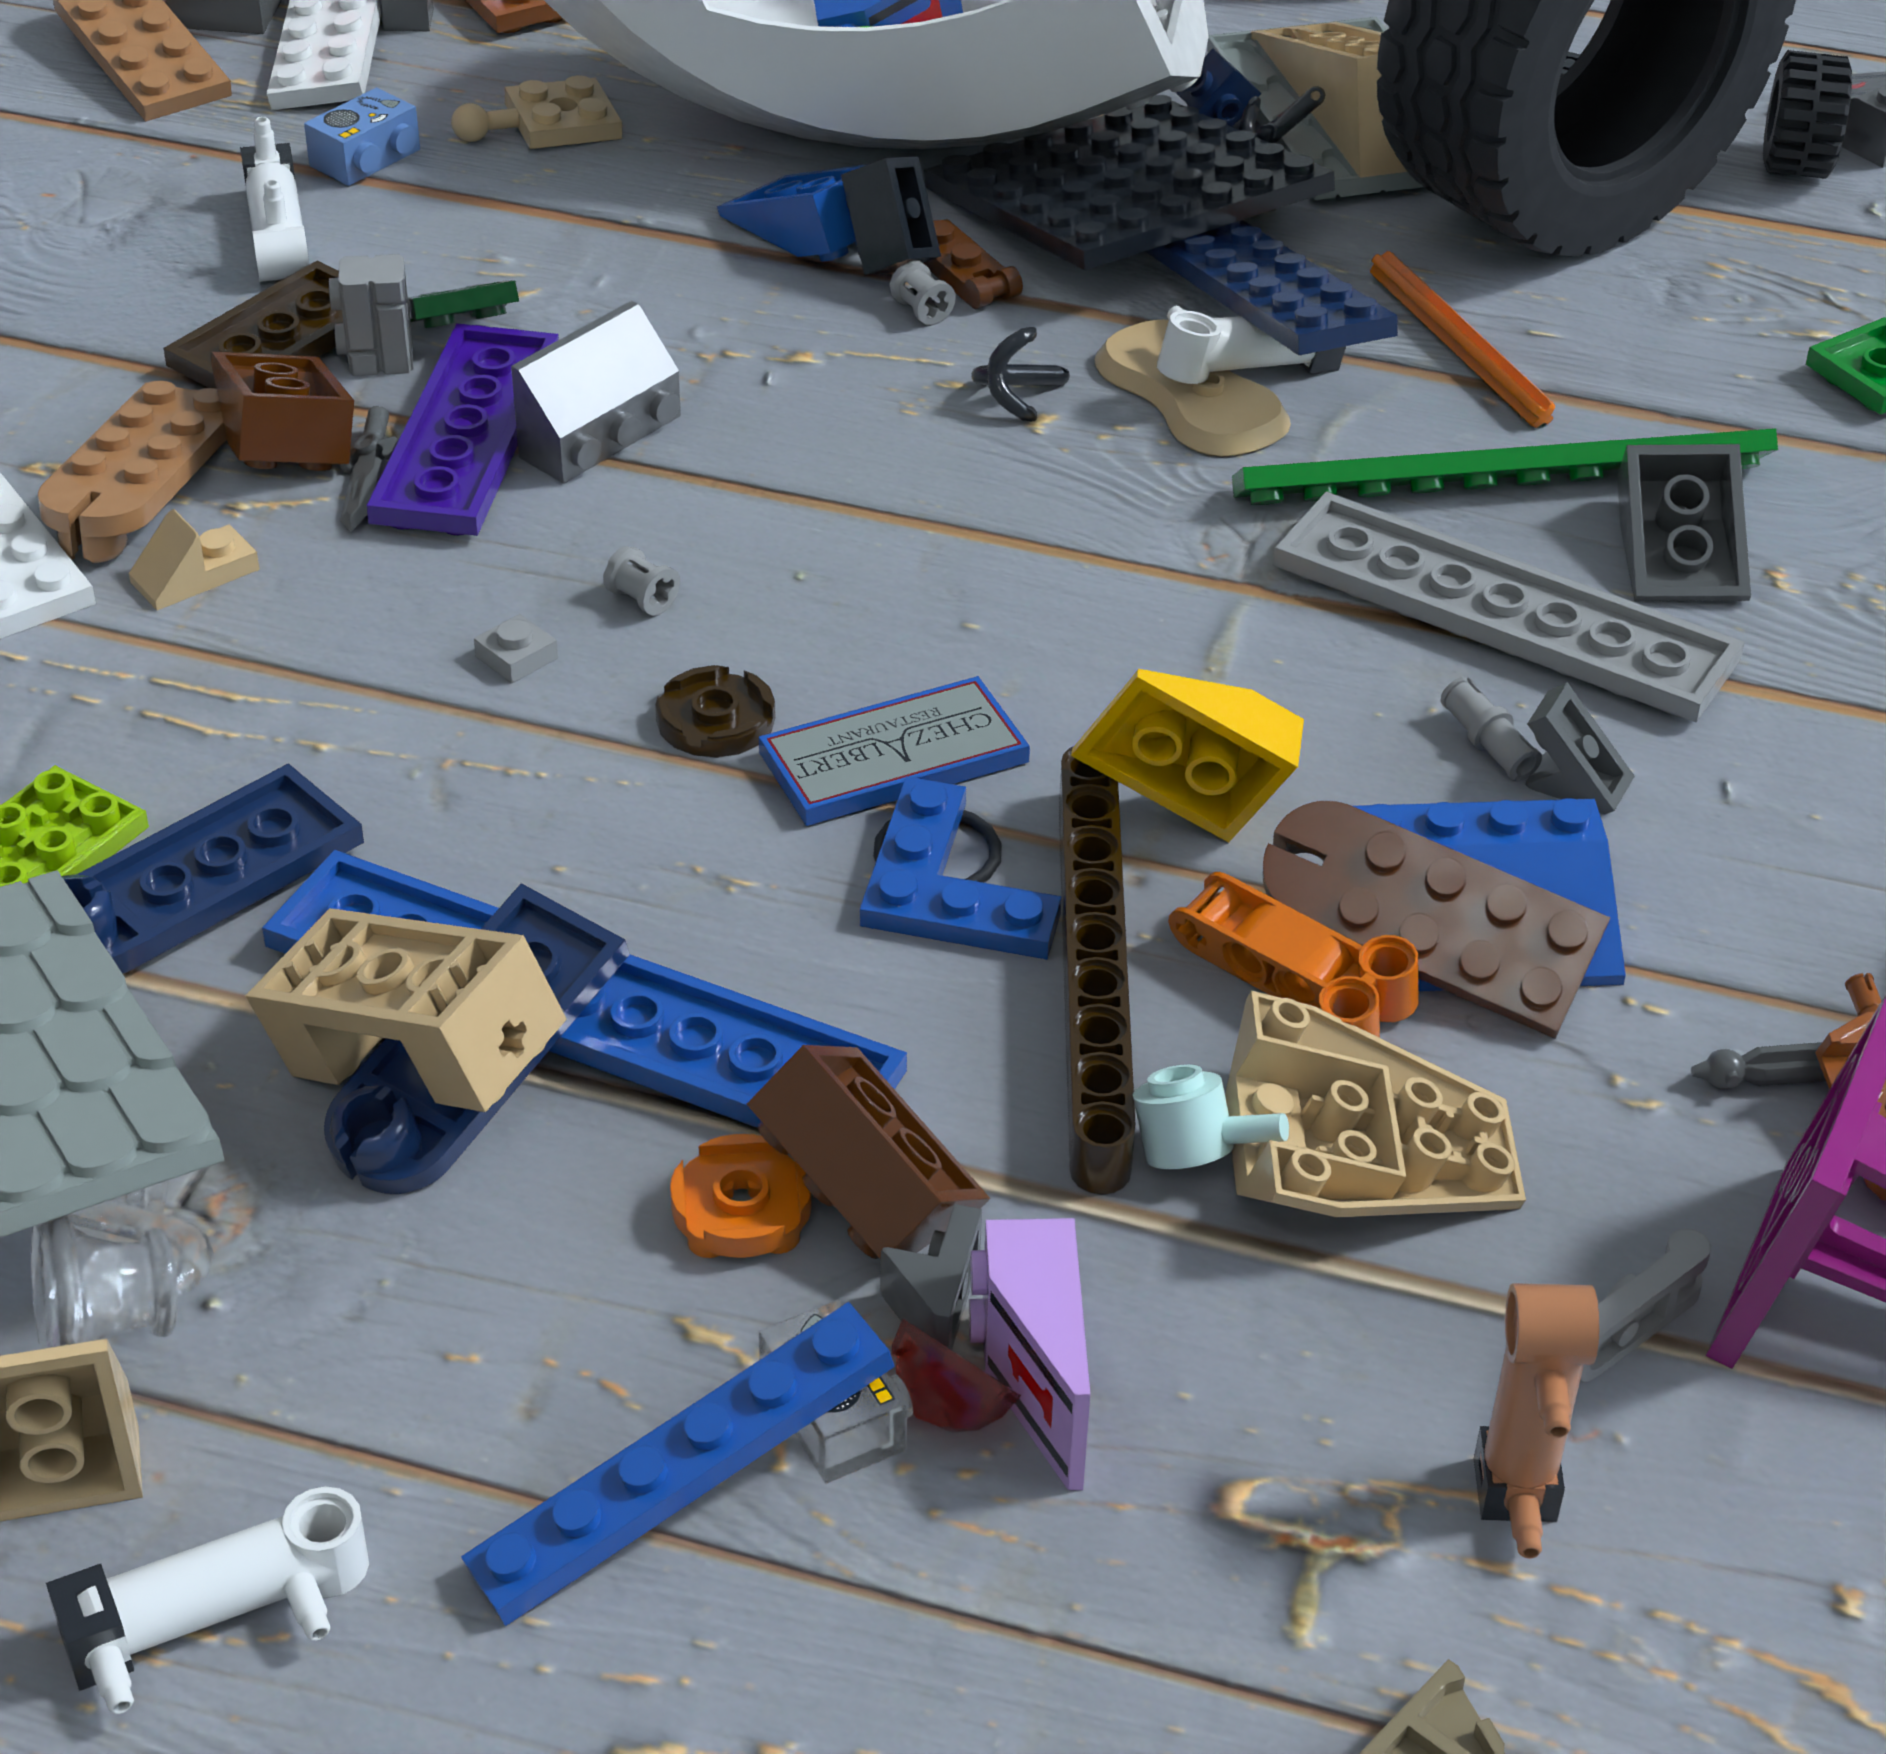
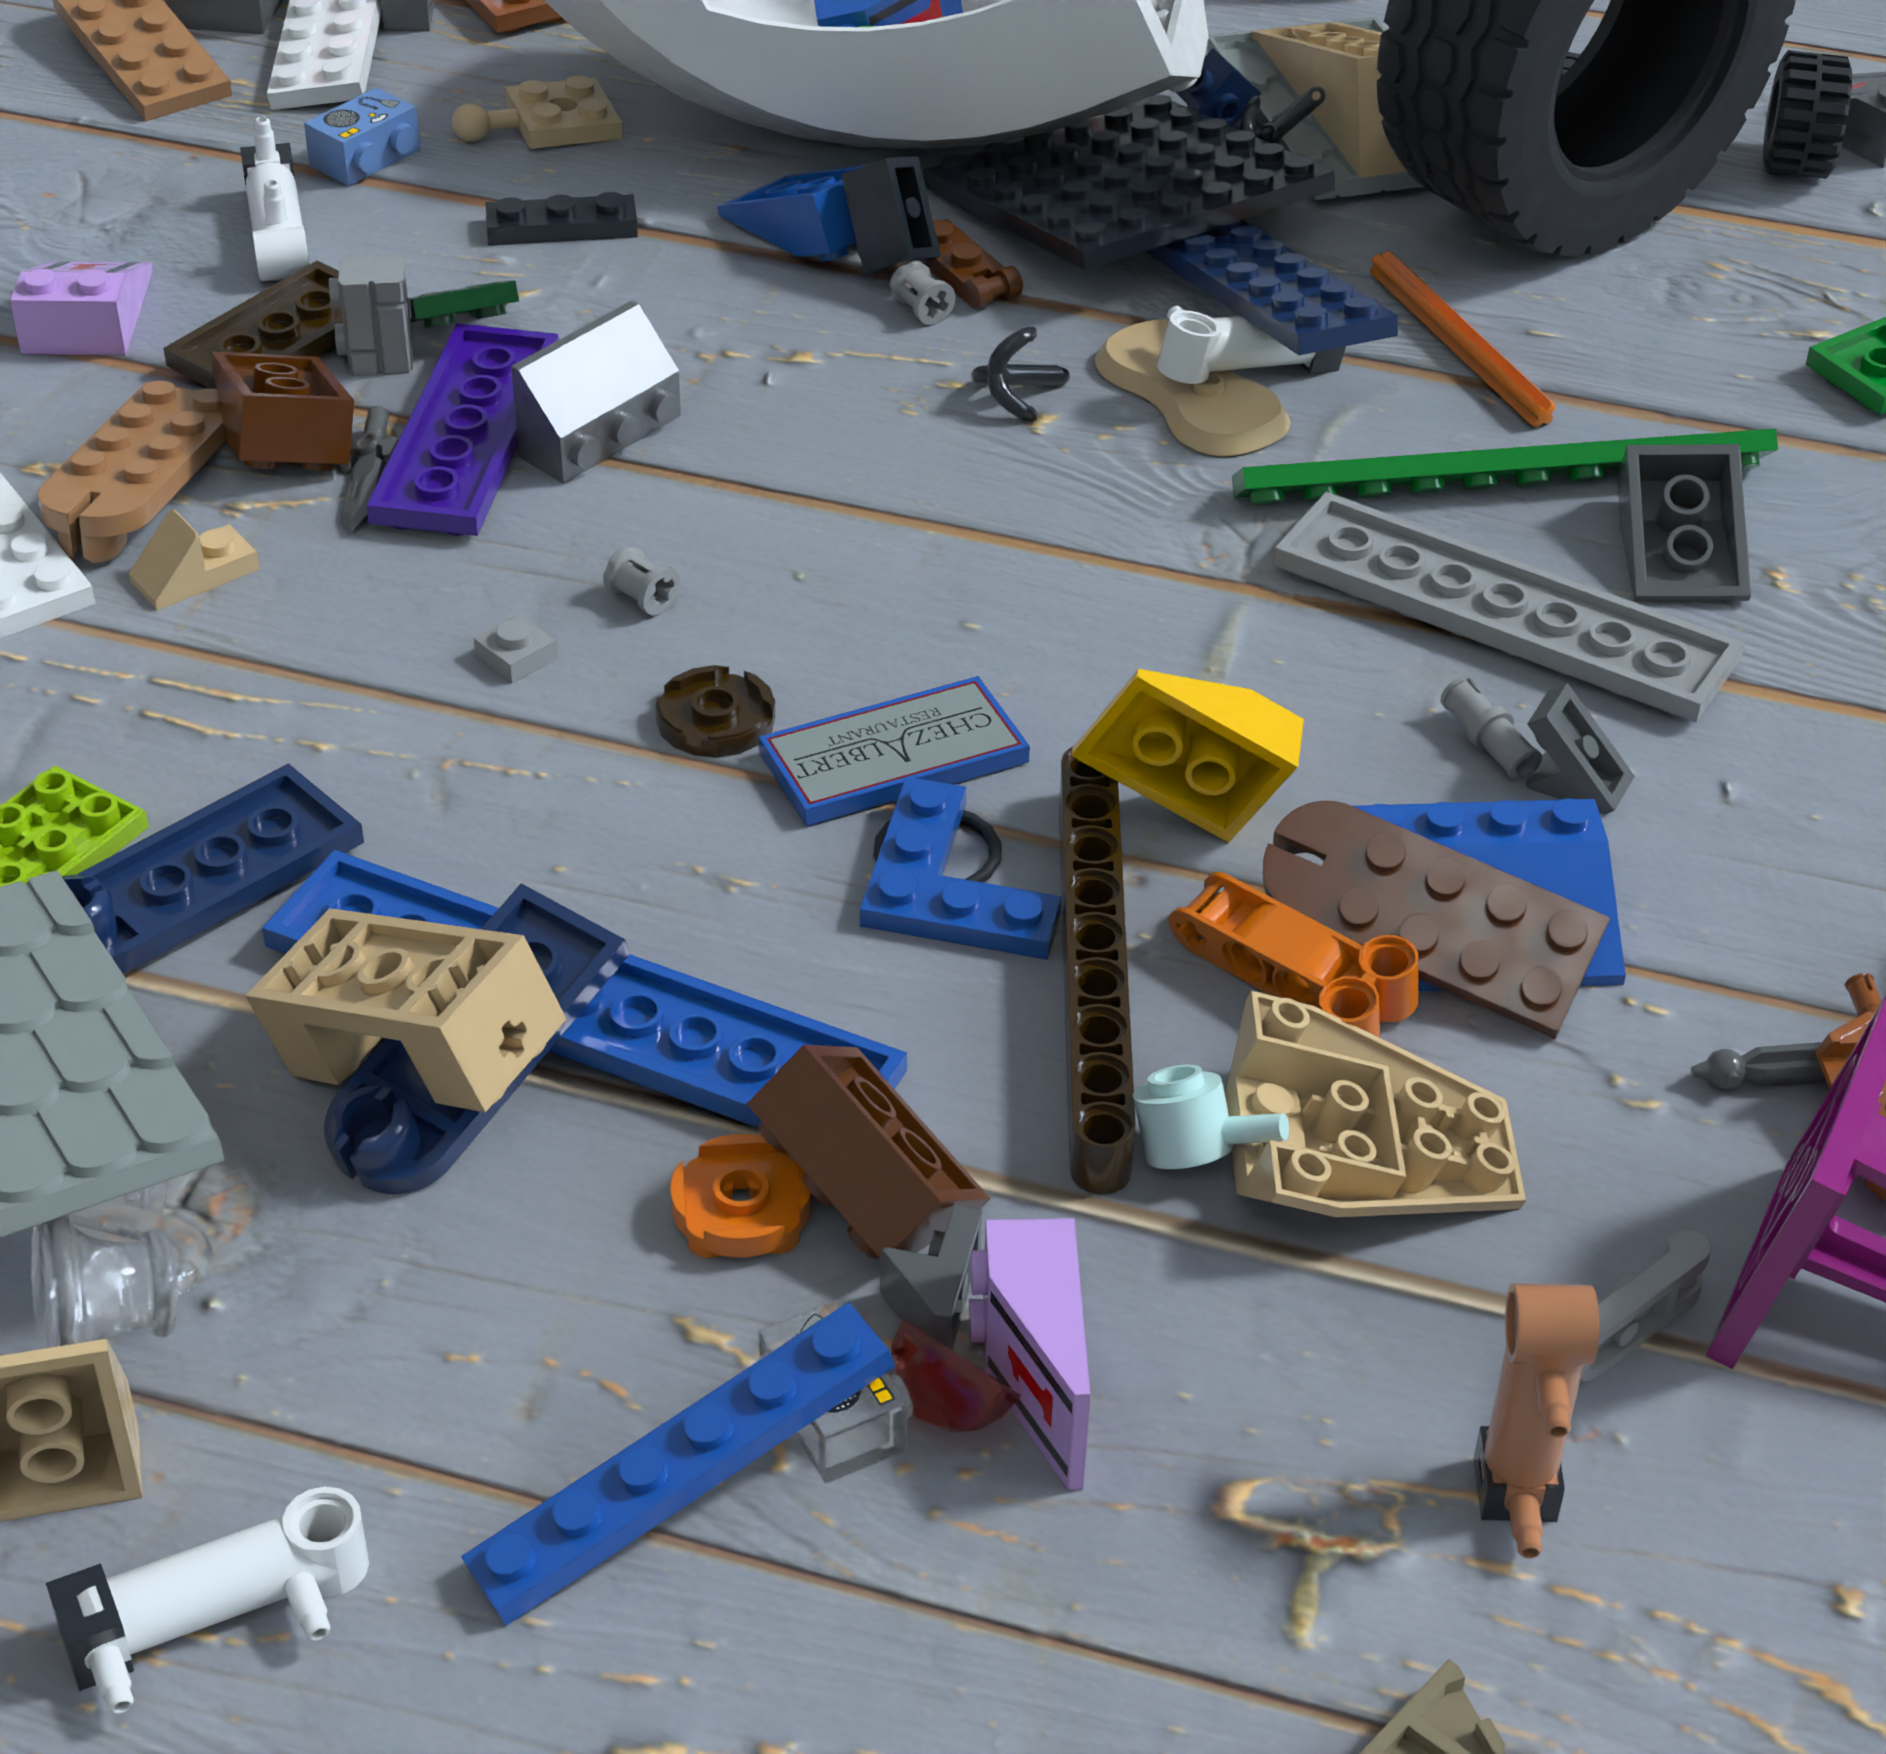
none -> lavender slope [10,261,153,355]
none -> black plate [485,192,638,245]

